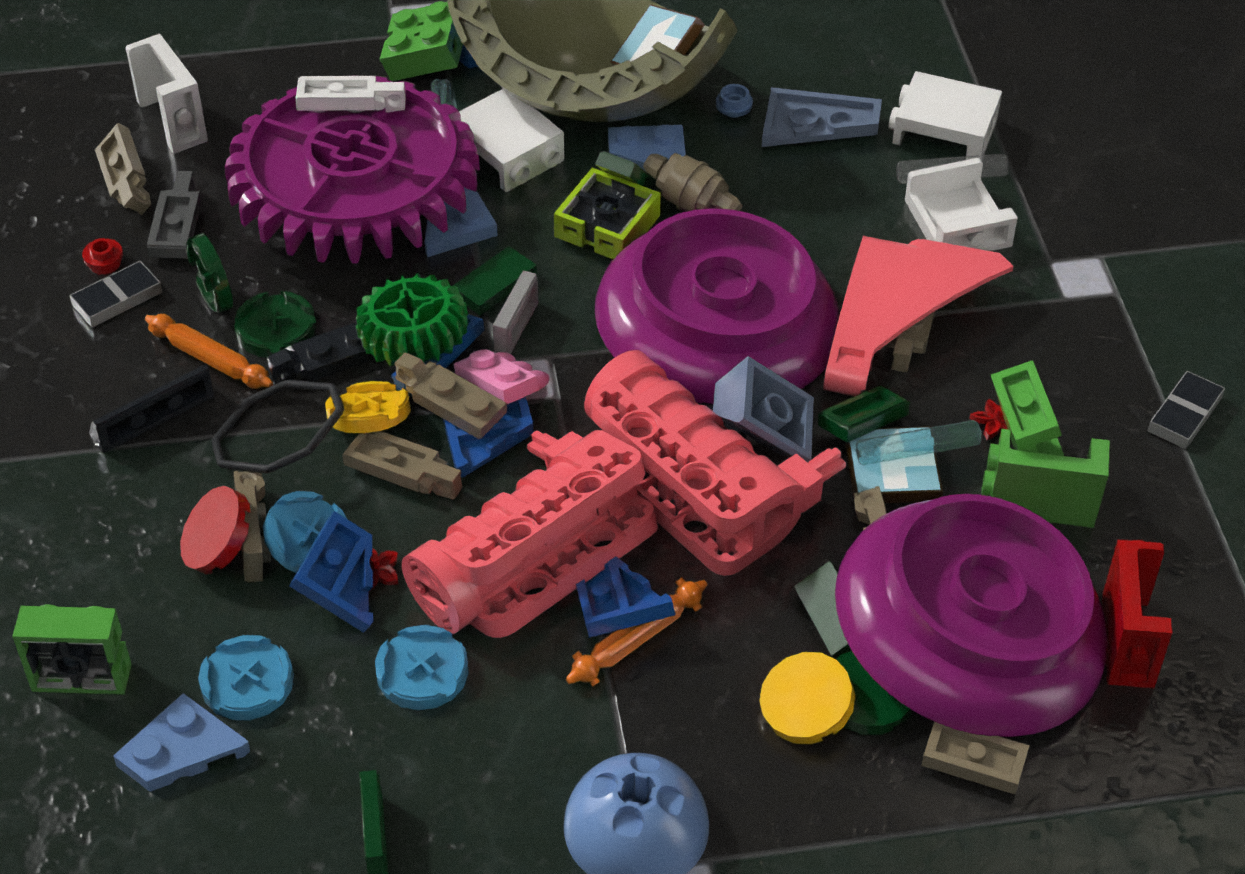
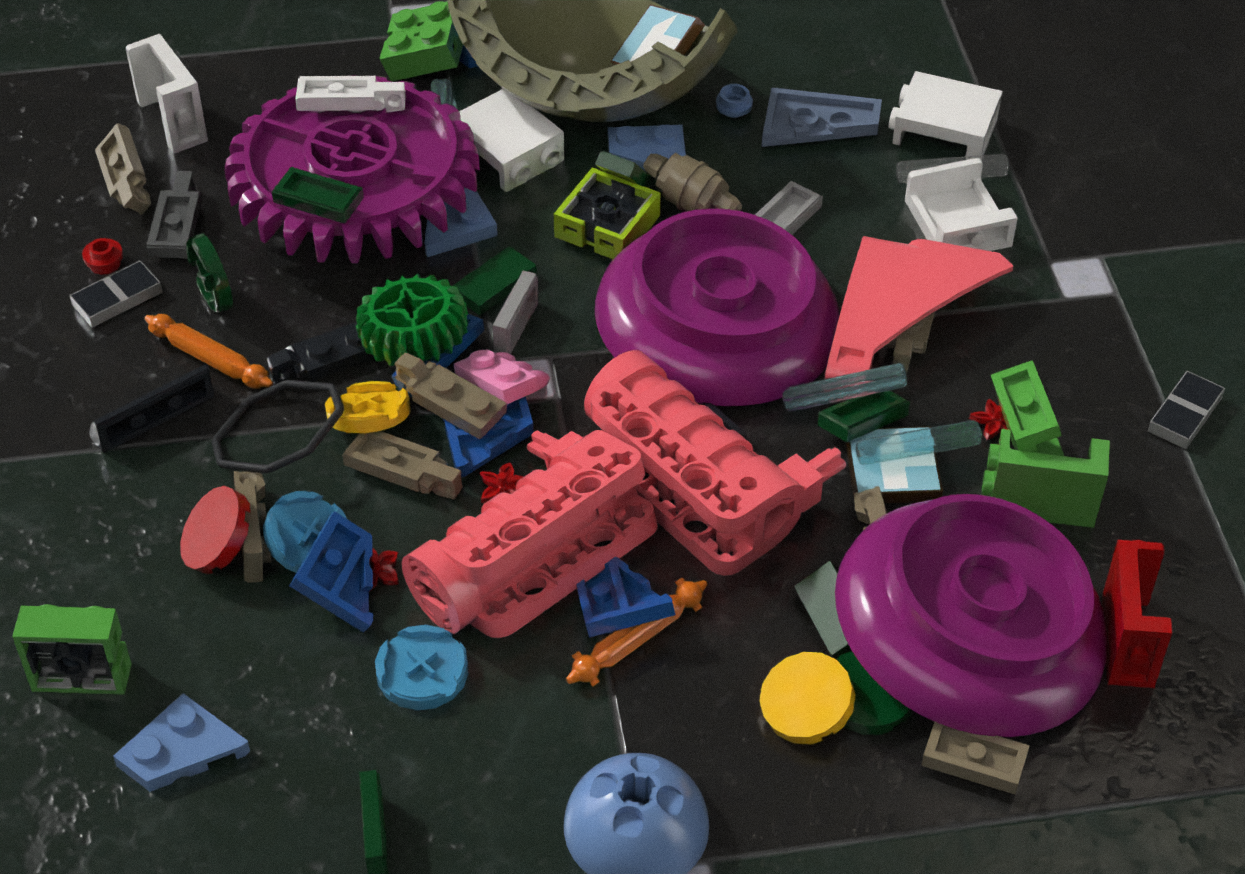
dark azure tile [198,635,294,720] -> none
dark green tile [234,291,317,358] -> none
sand blue slope [713,356,814,462] -> none
none -> dark green tile [272,167,364,224]
none -> red plant [480,462,523,503]
none -> light grey tile [755,181,823,235]
none -> clear light blue axle [783,363,907,412]

